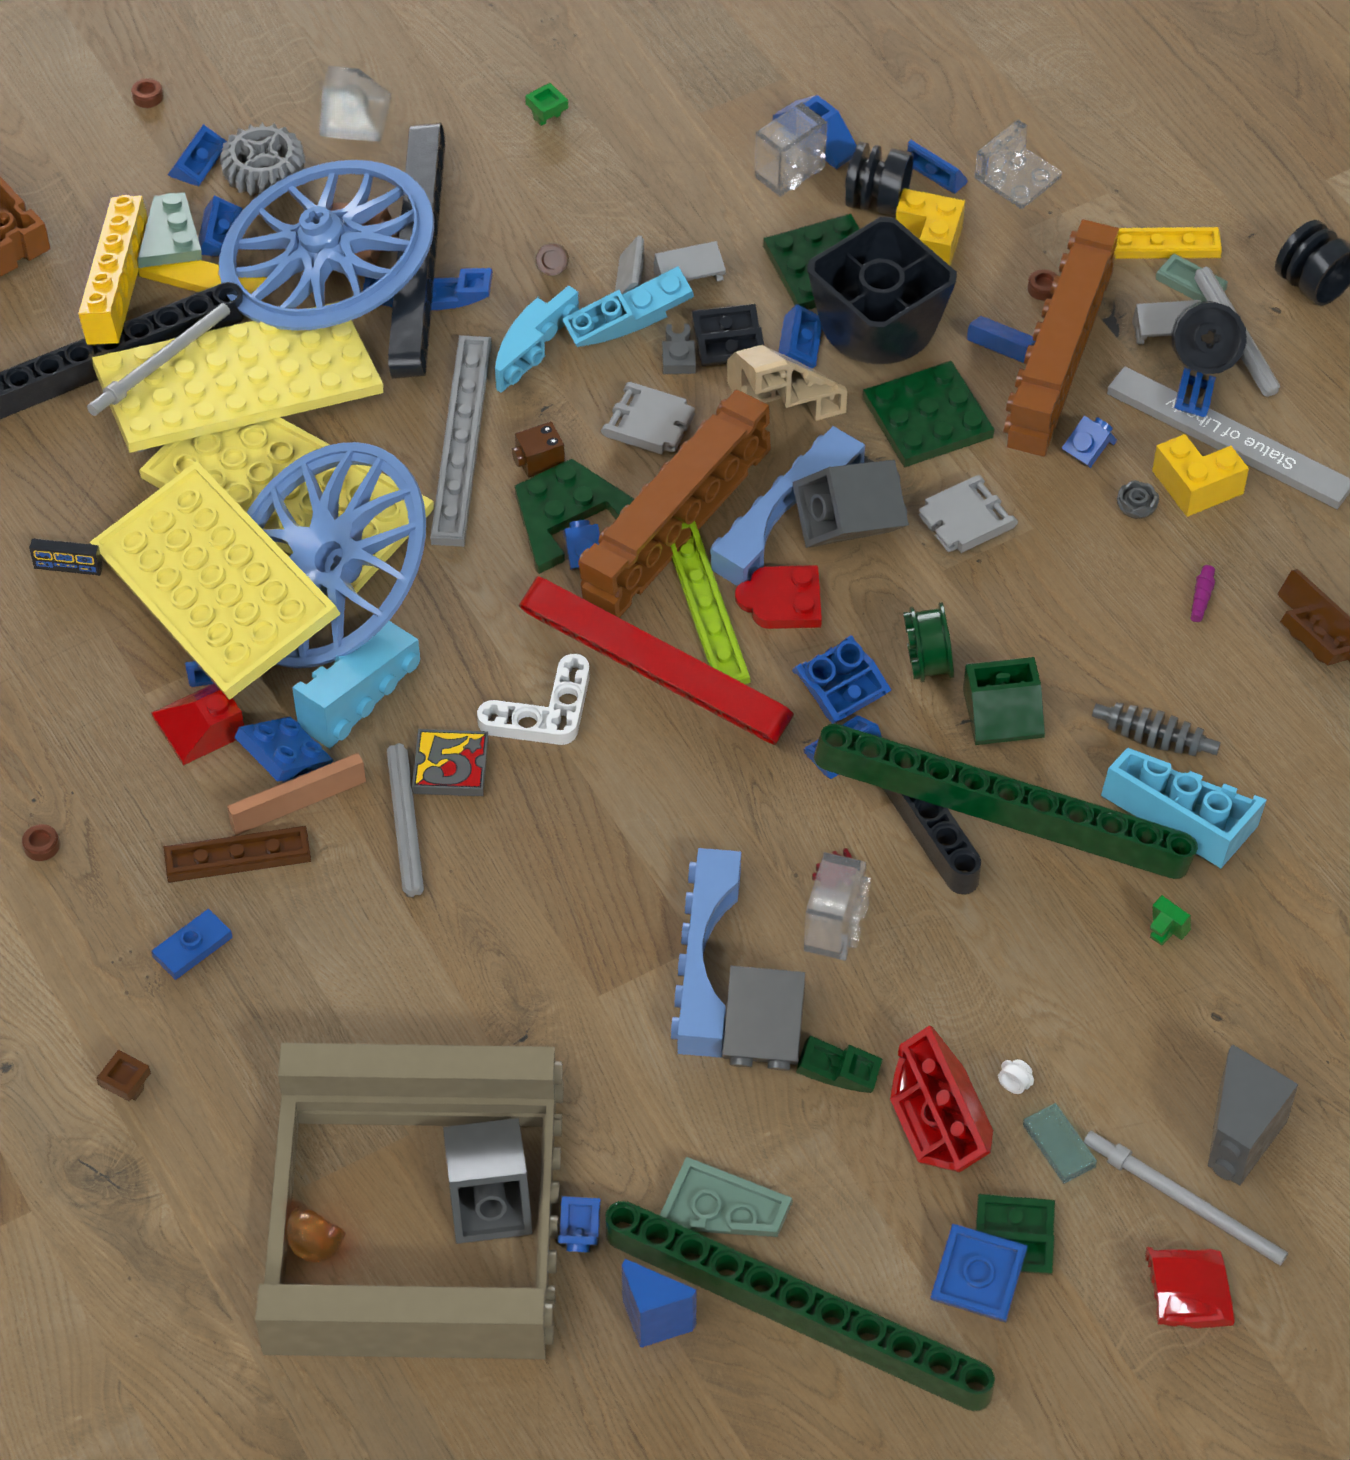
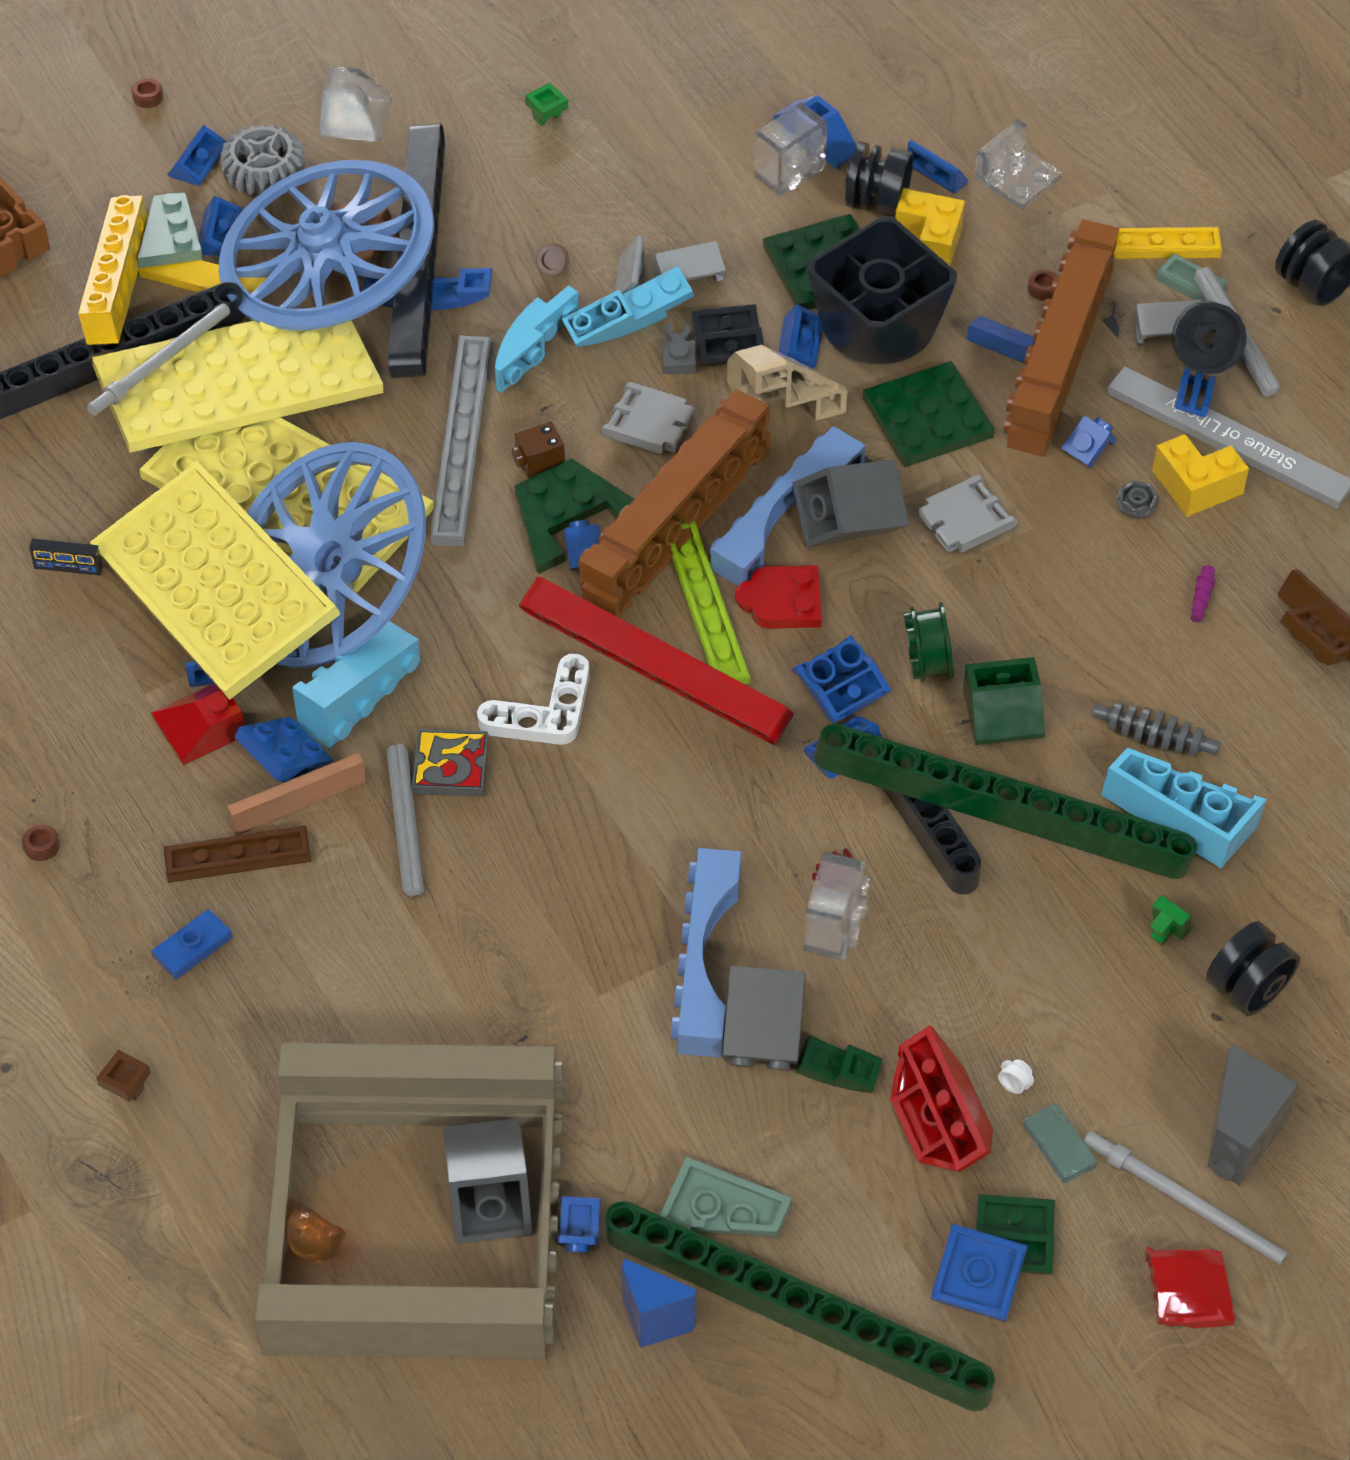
none -> black wheel [1206,921,1301,1017]

